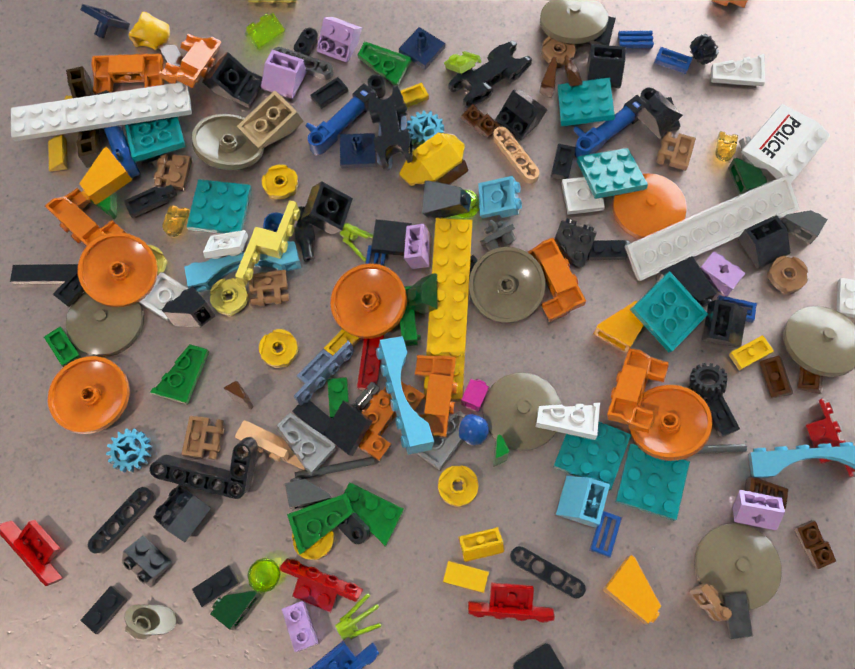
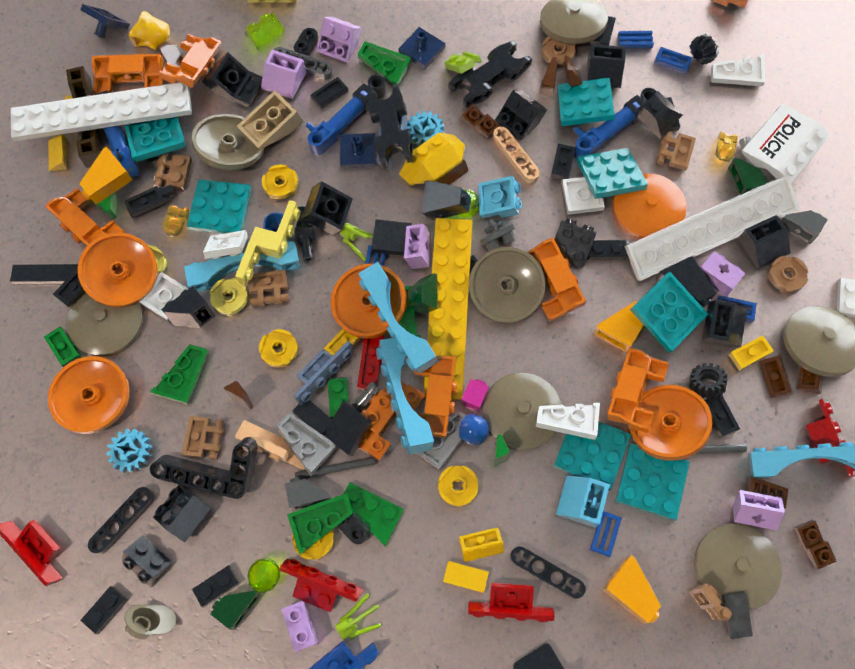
yellow tile [391,82,429,107] -> none
none -> medium azure arch [358,262,439,374]

